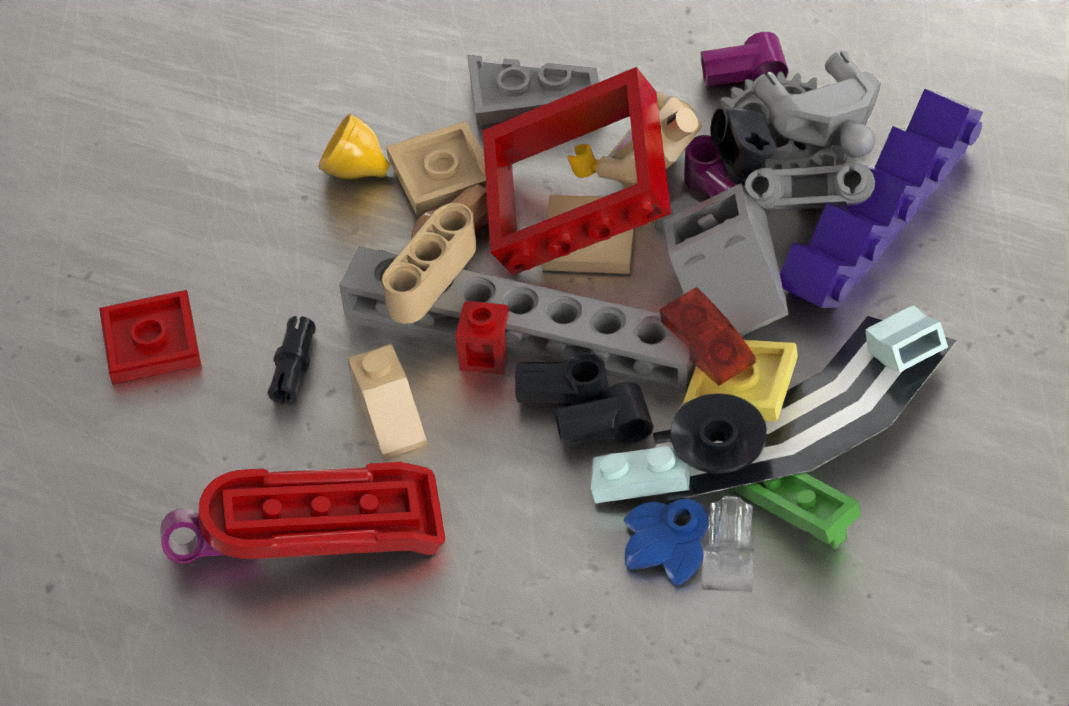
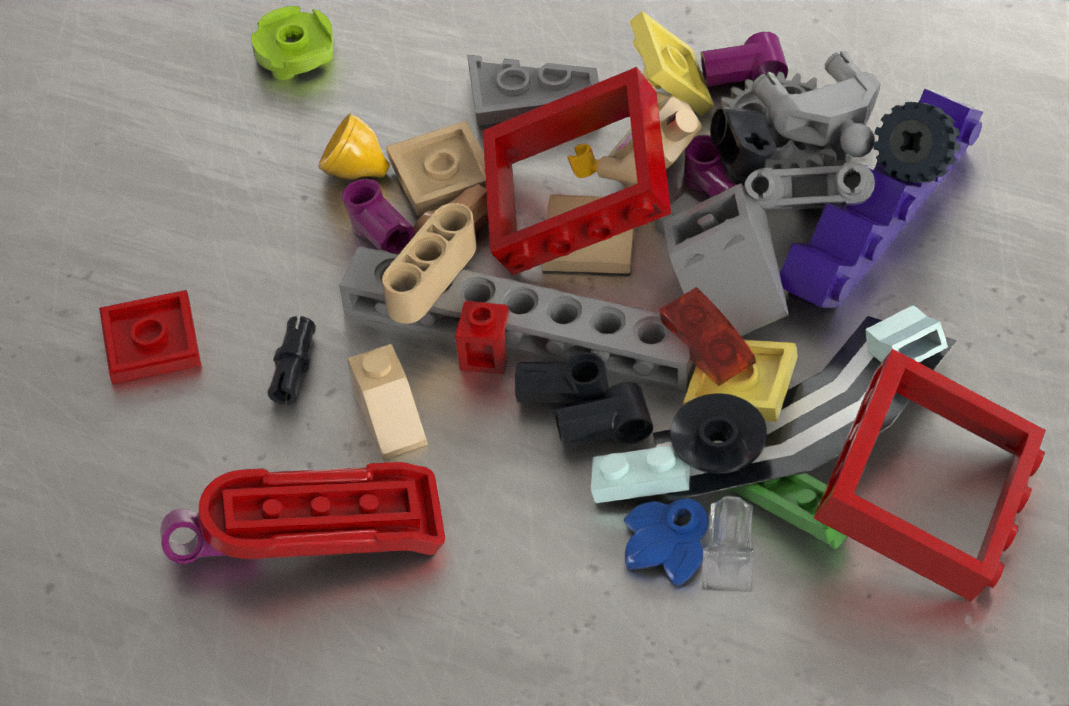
none -> lime plate [251,6,334,80]
none -> magenta piece [342,179,415,255]
none -> light yellow plate [629,11,715,116]
none -> red window [813,349,1046,602]
none -> black wheel [873,102,960,183]

